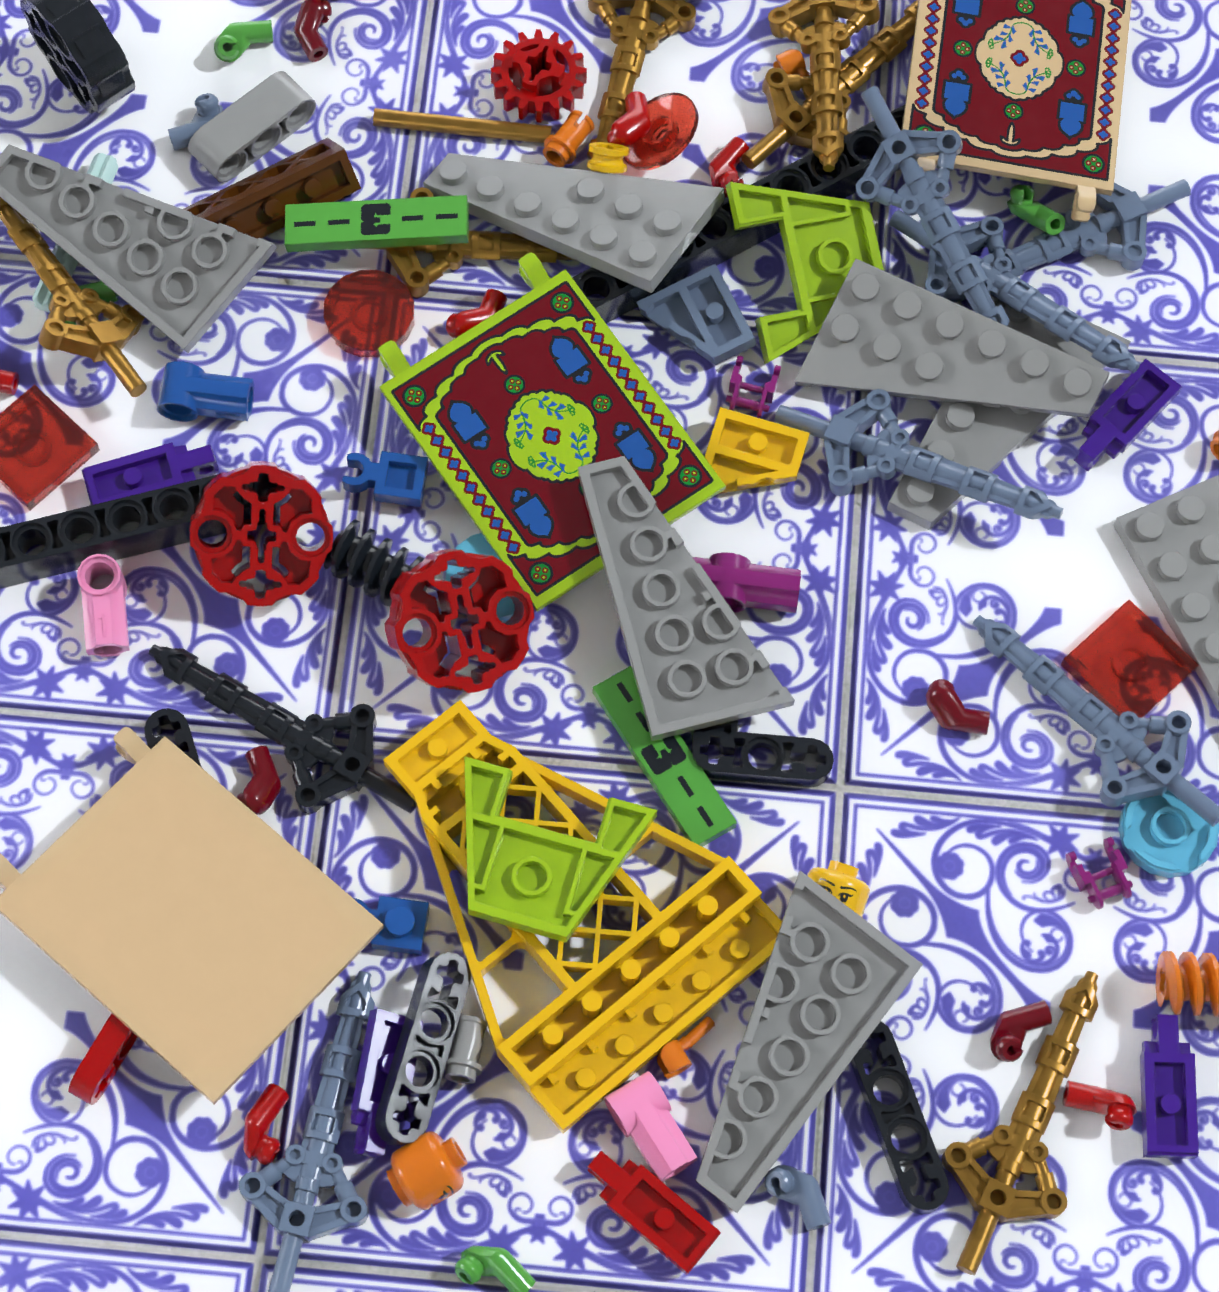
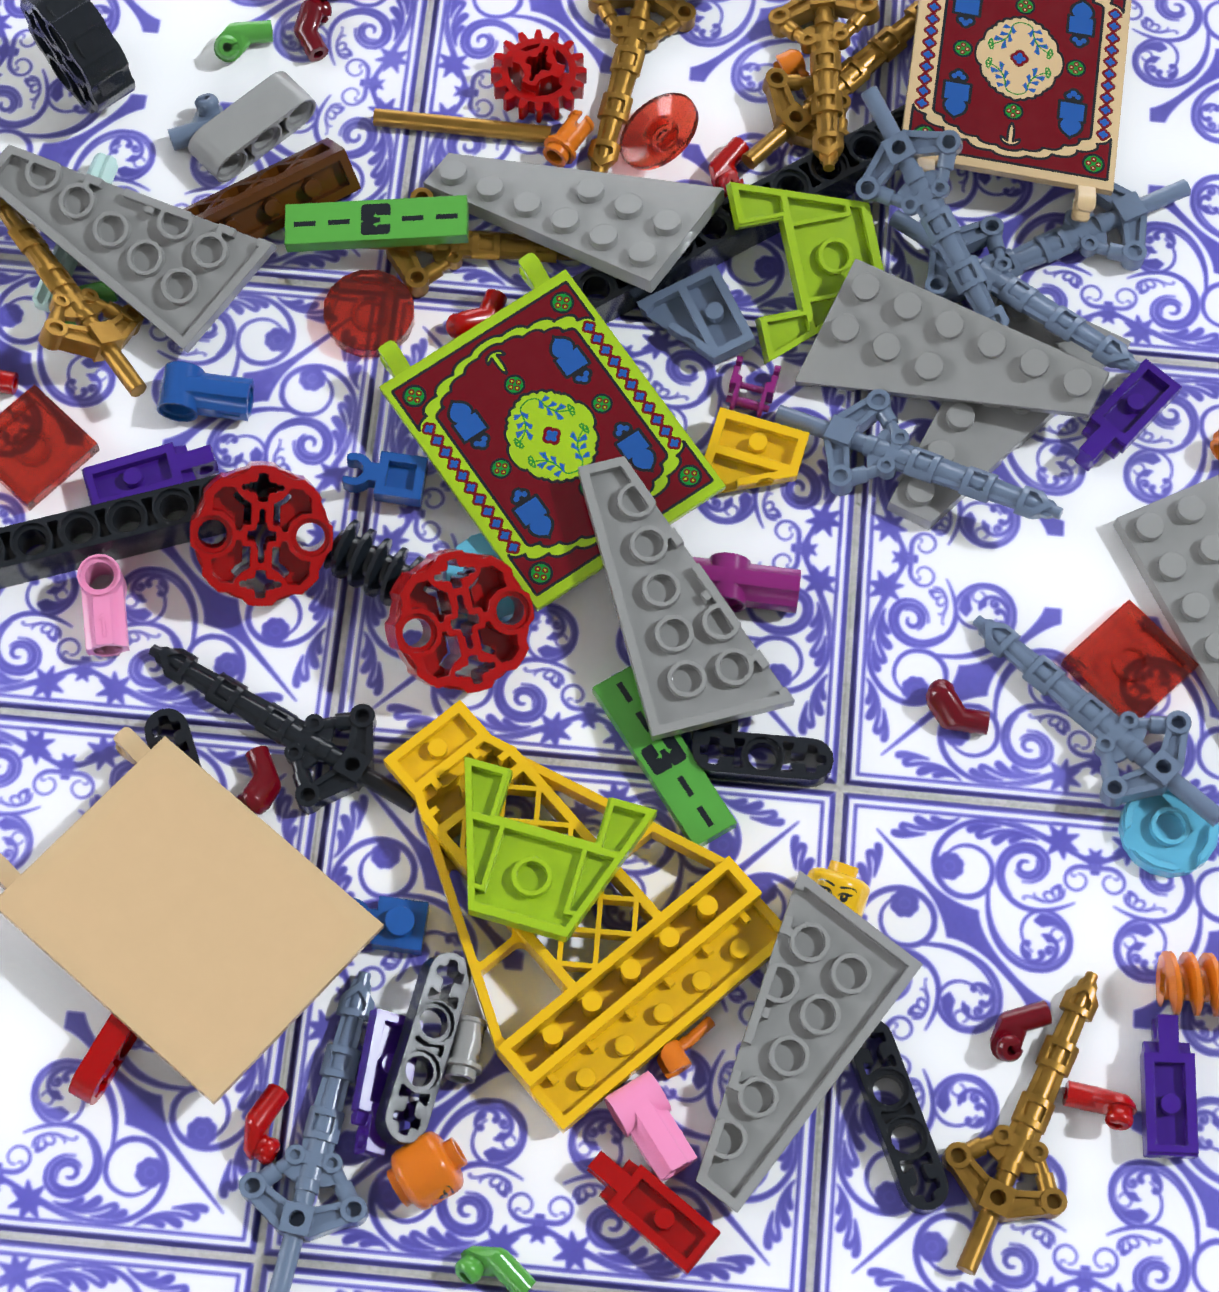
yellow bush [587,142,629,173] -> none
red arm [607,91,651,147] -> none
sand blue arm [764,1165,832,1231] -> none
bright green arm [1007,185,1065,235] -> none
magenta piece [1066,837,1133,910] -> none

